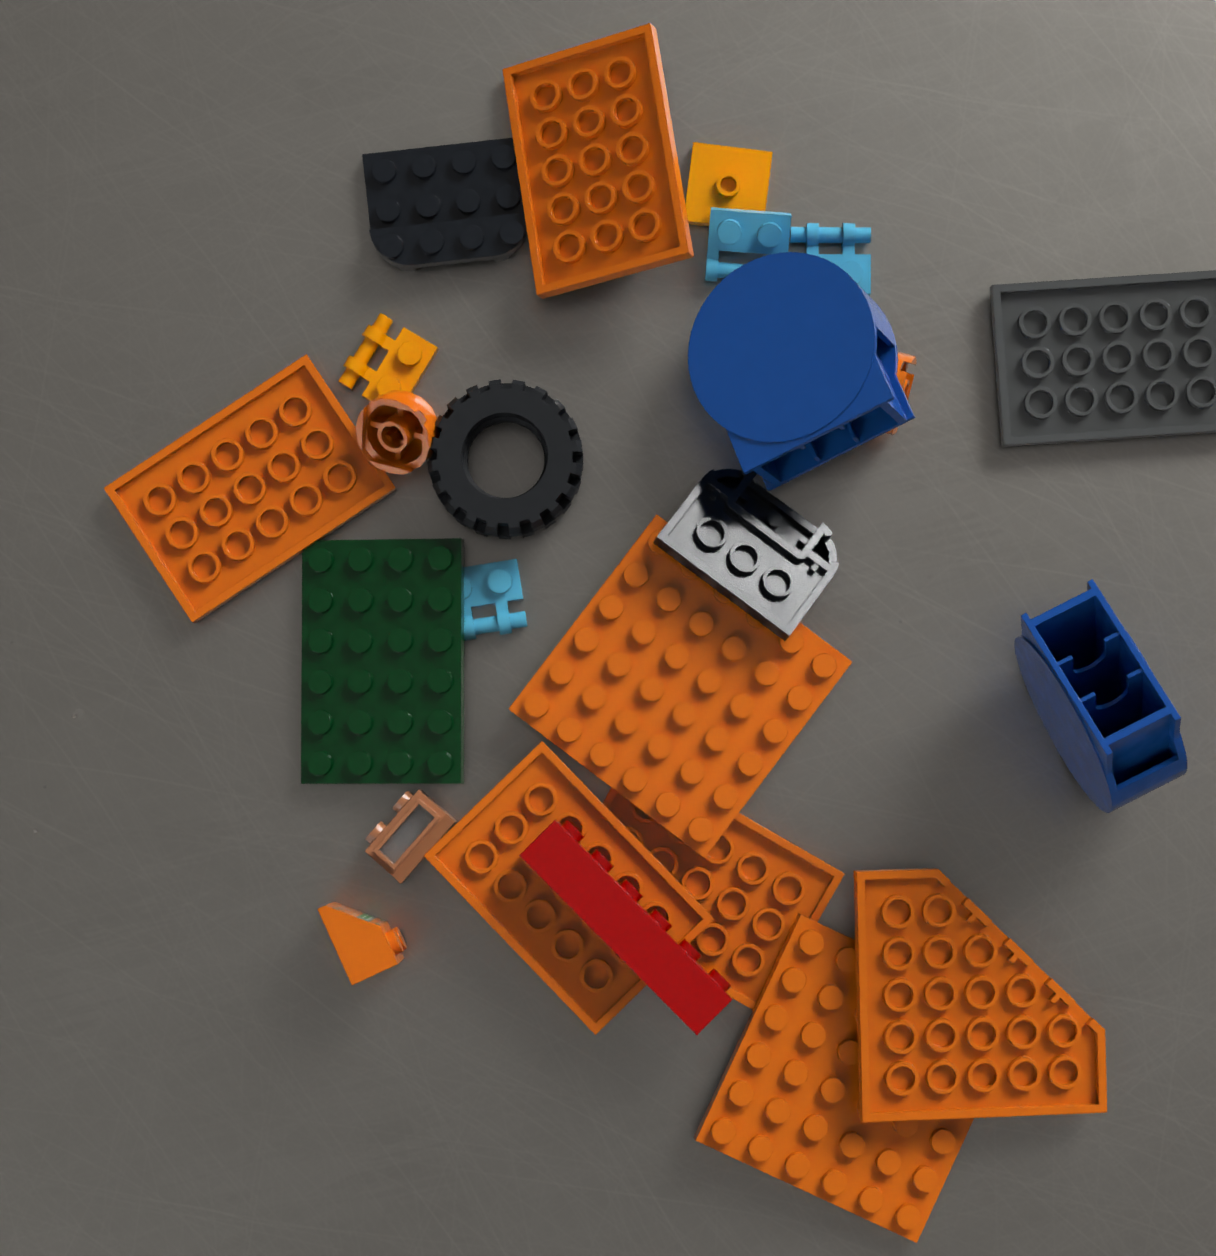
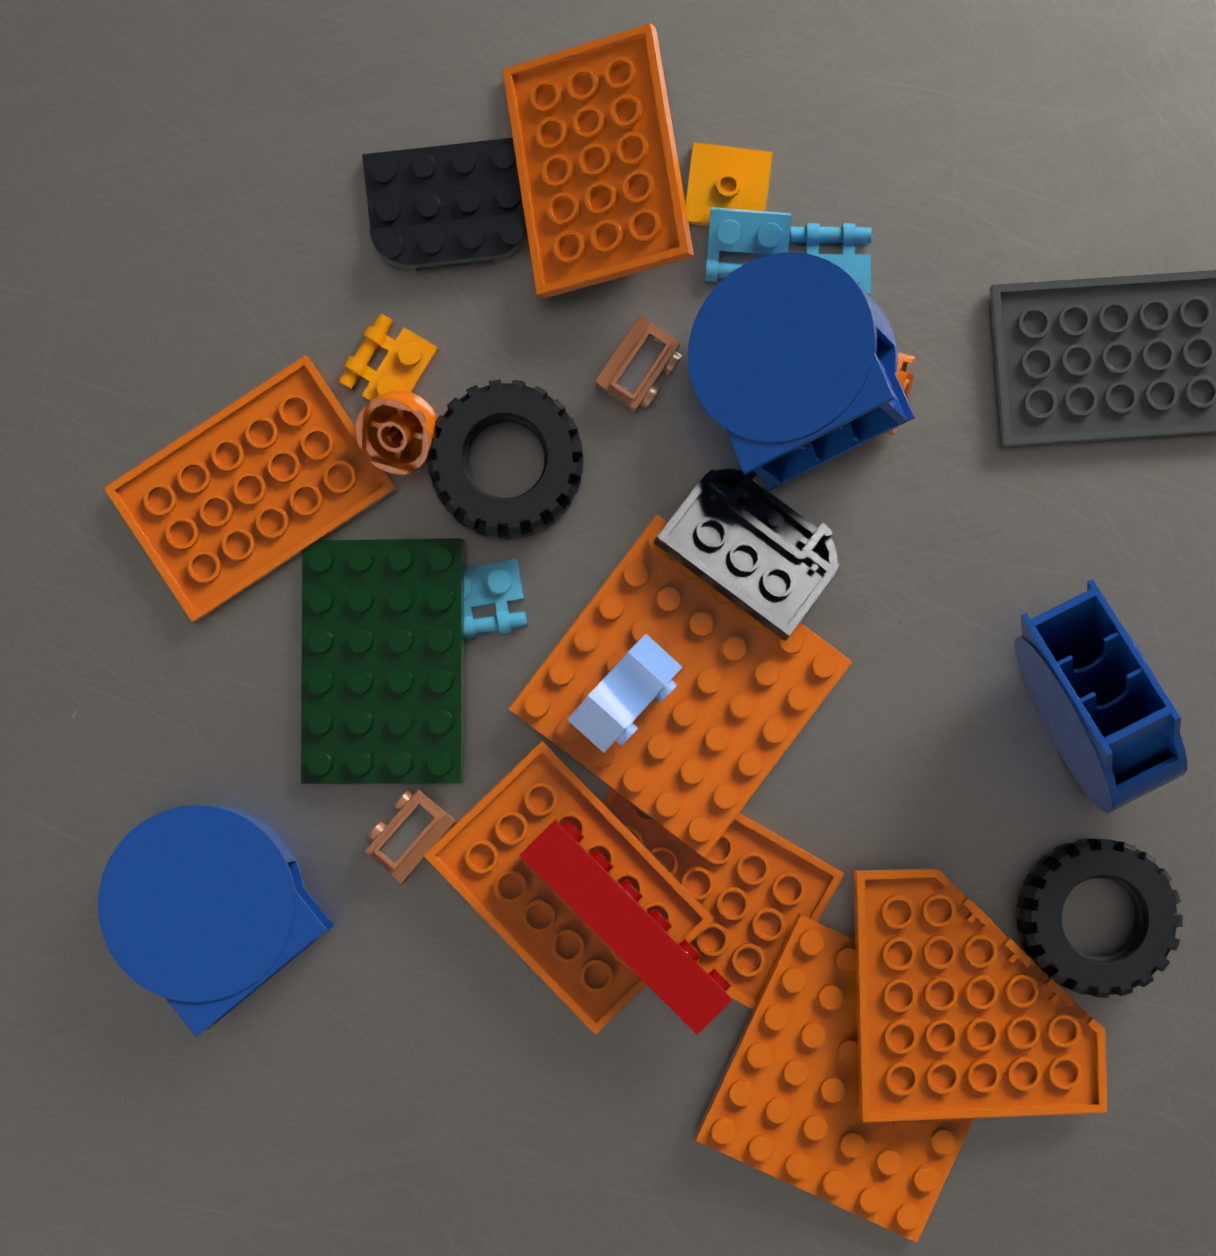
orange slope [317,902,407,985] -> none
none -> blue brick [98,805,335,1037]
none -> light blue brick [567,634,682,753]
none -> nougat window [595,314,682,414]
none -> black tyre [1017,838,1183,998]

